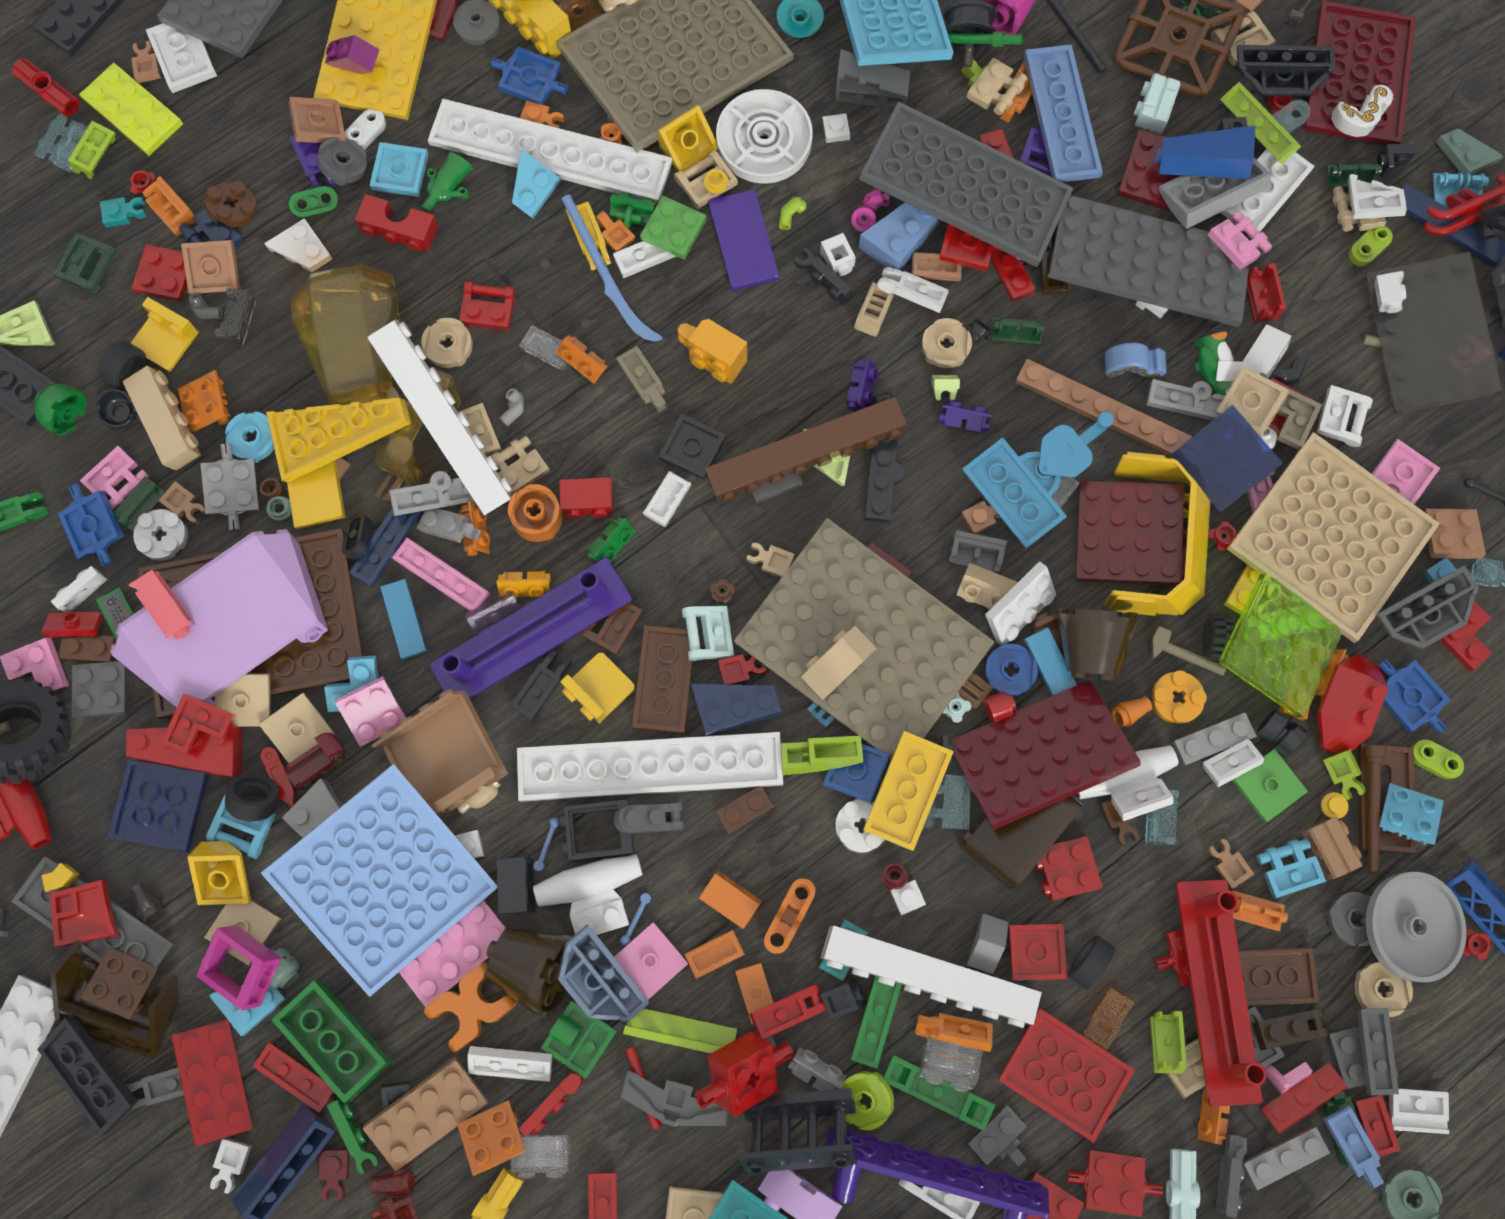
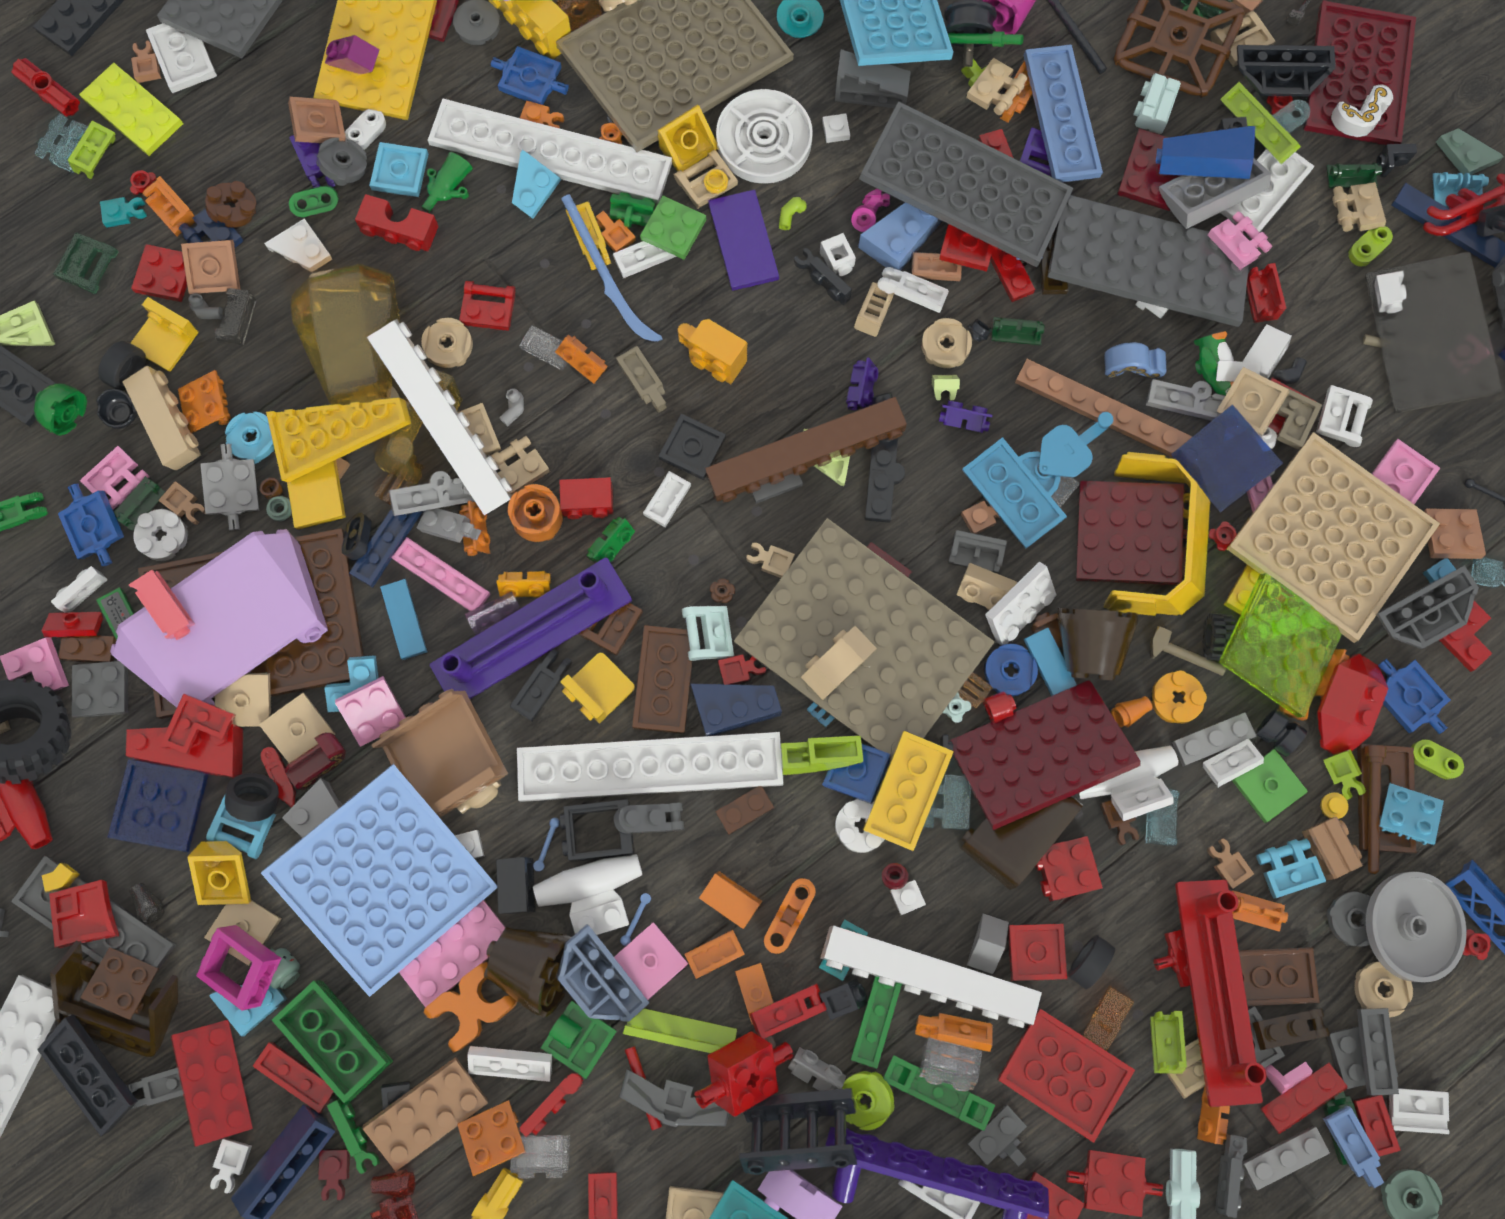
white wing [1348,174,1407,219] -> none

